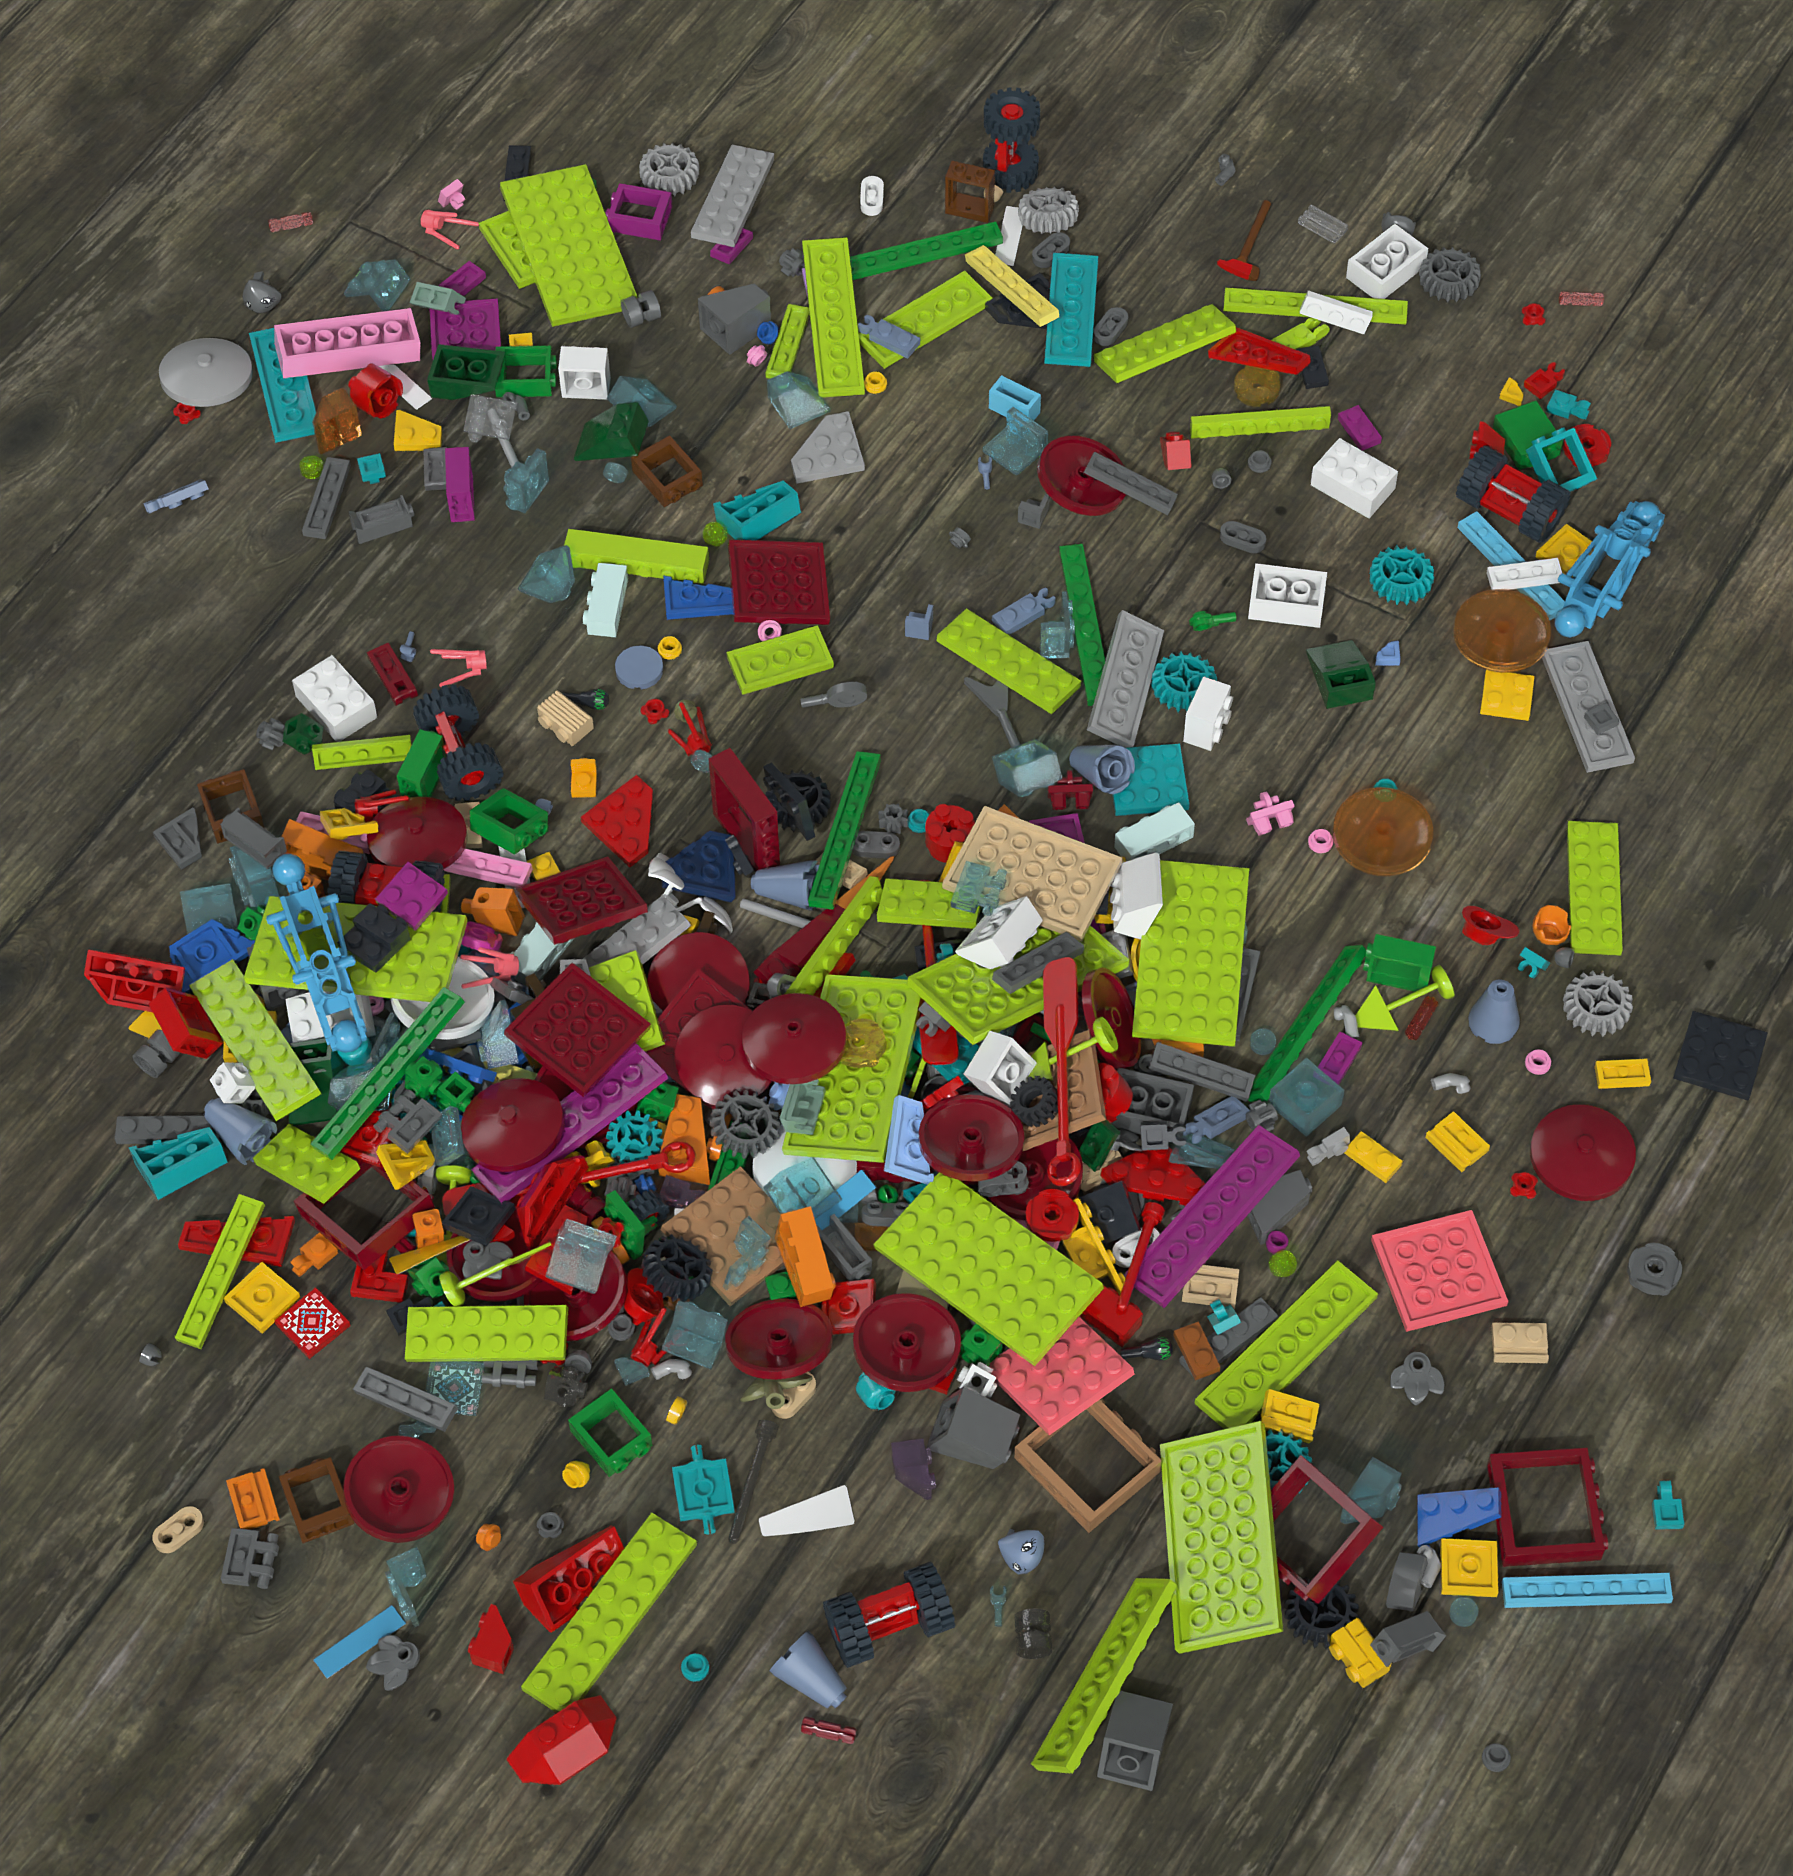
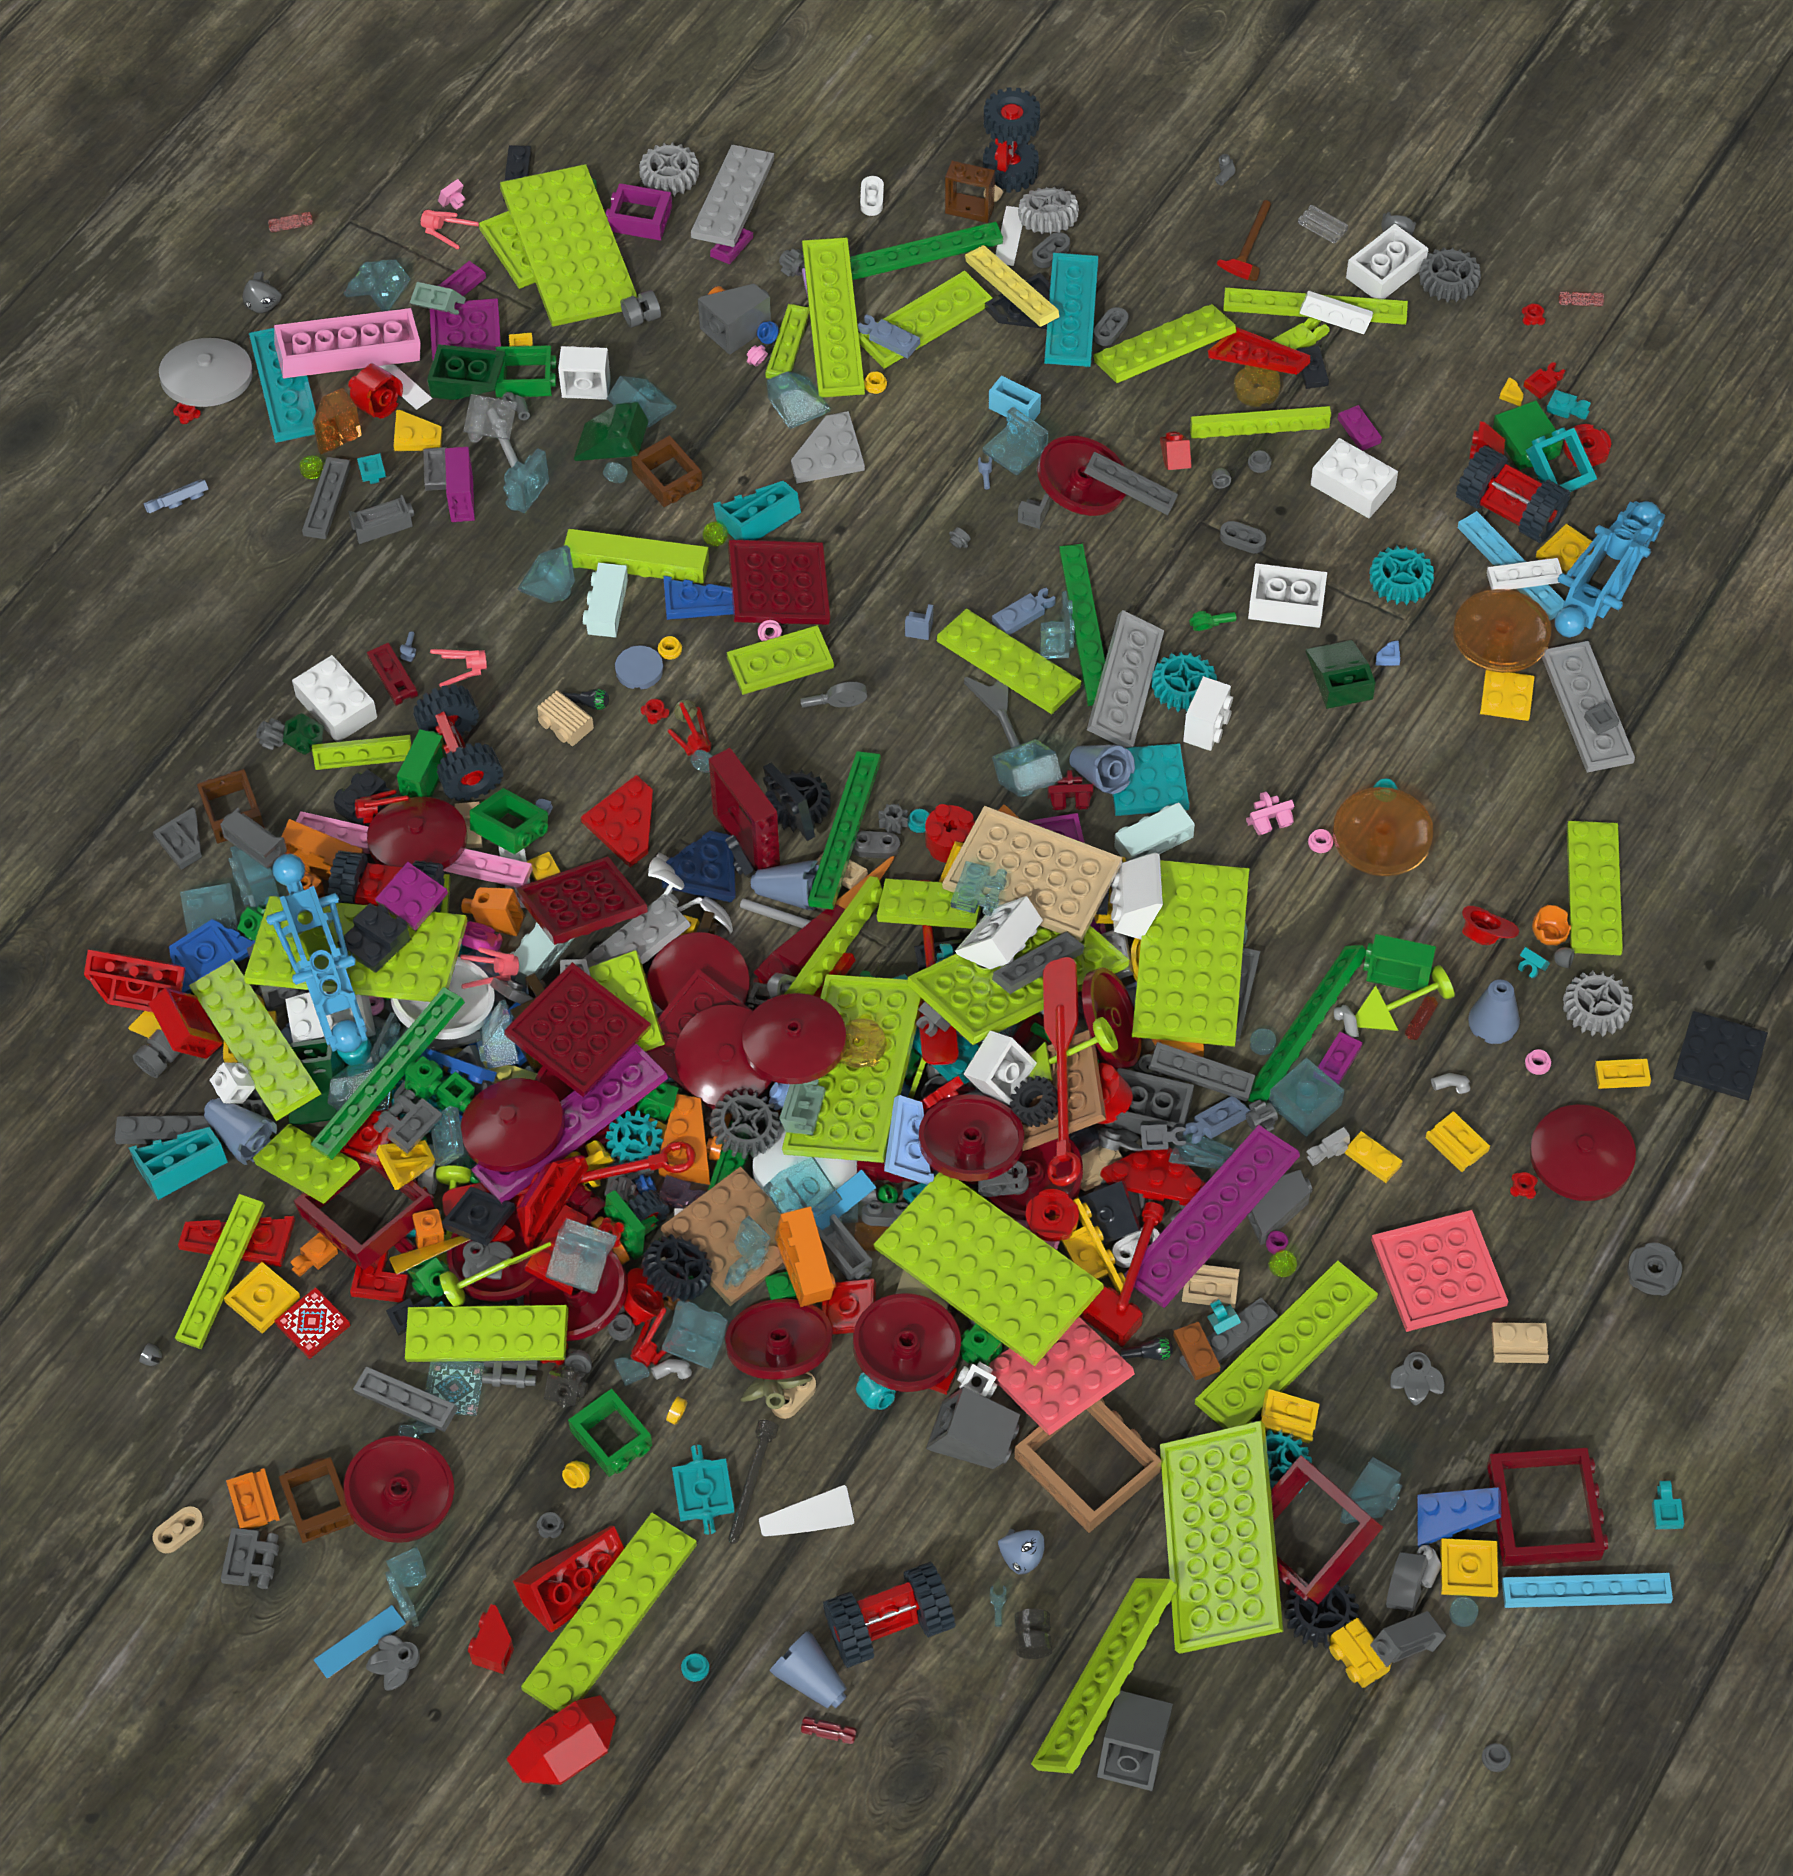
yellow wing [320,808,378,840] -> none
orange plate [476,1524,501,1551] -> none
light orange bracket [571,758,597,798] -> none
clear purple slope [891,1438,936,1500] -> none
dark green plate [1079,1119,1120,1172] -> none

